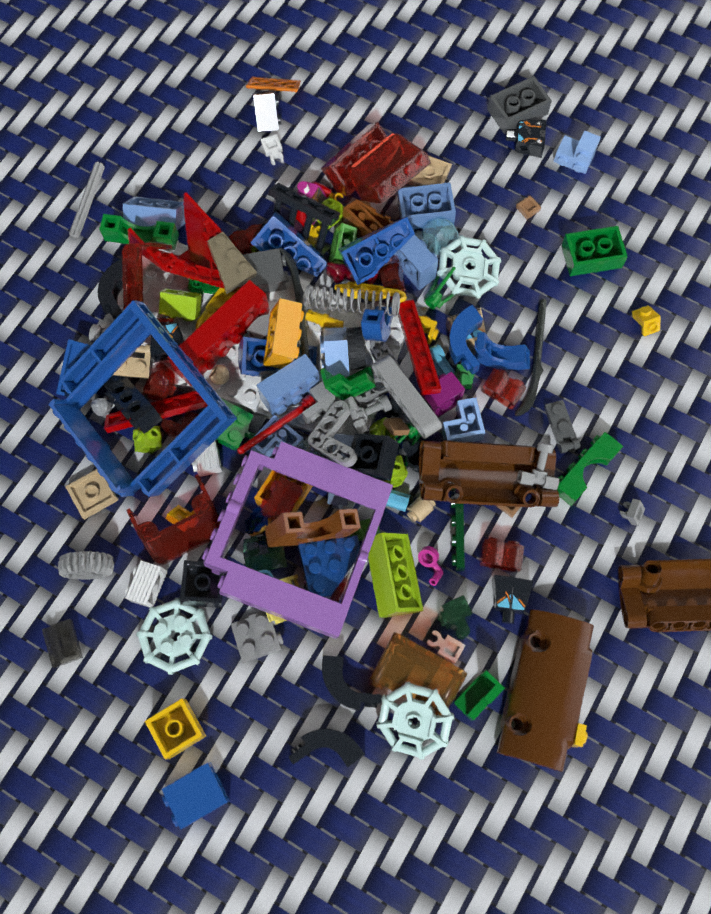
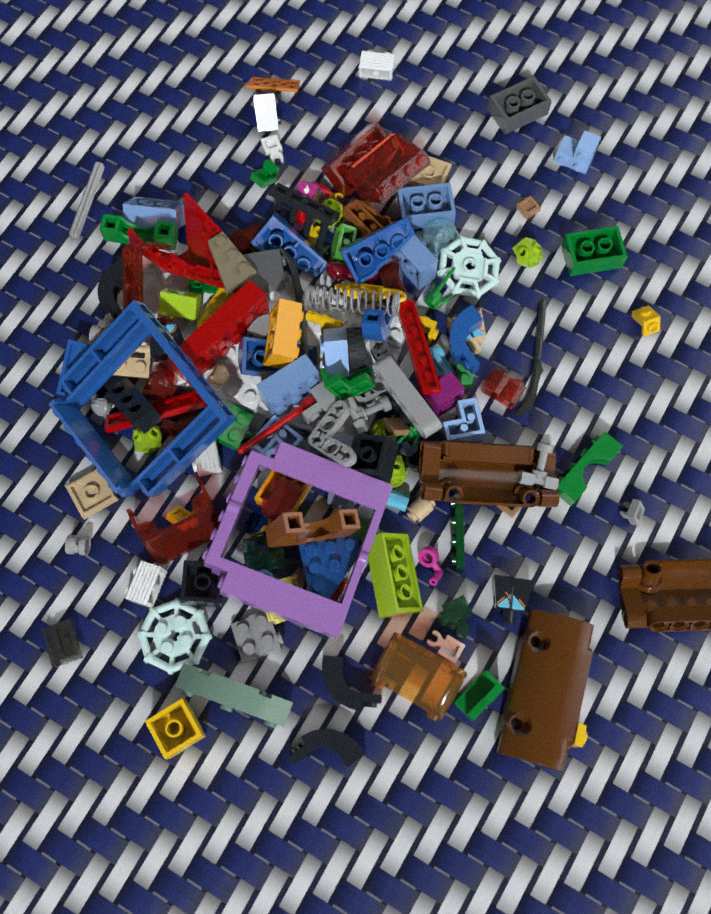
light grey gear [58,551,114,580] -> none
blue brick [162,762,230,829] -> none
light aqua plate [376,681,454,760] -> none
blue arch [475,332,530,370] -> none
clear red brick [480,537,524,572] -> none
black torso [506,120,546,158] -> none
dark grey plate [544,400,580,454] -> none
none -> light grey wheel [65,535,91,556]
none -> sand green brick [175,663,293,728]
none -> green bracket [250,159,280,189]
none -> white brick [359,50,395,81]
none -> lime brick [512,237,544,268]

